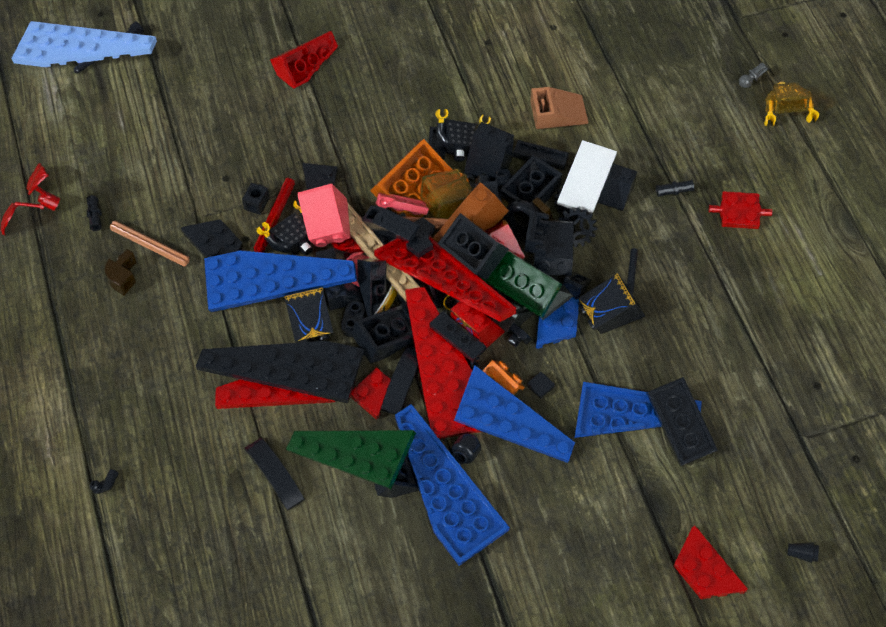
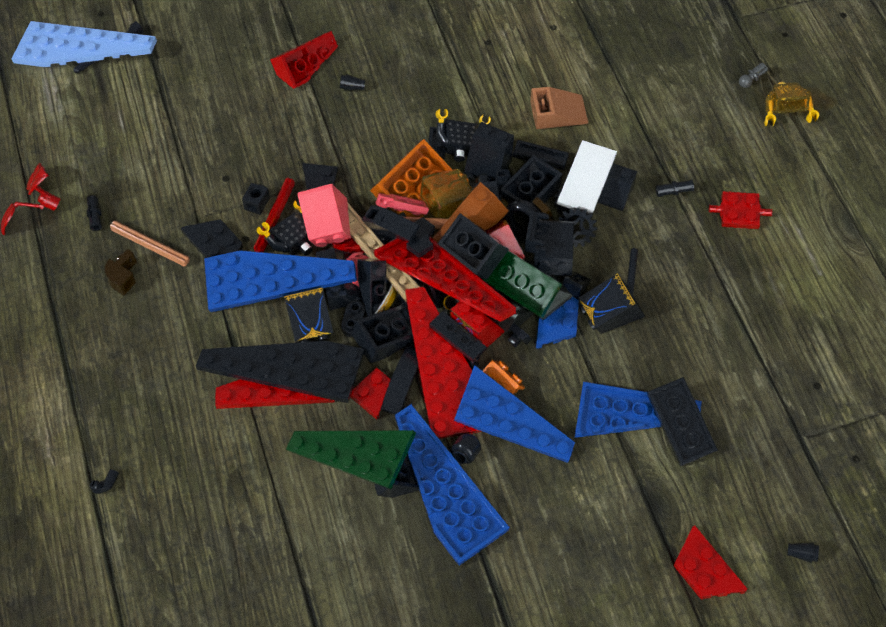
black slope [244,438,305,511] -> none
black tile [527,372,555,399] -> none
none -> black cone [339,74,365,91]

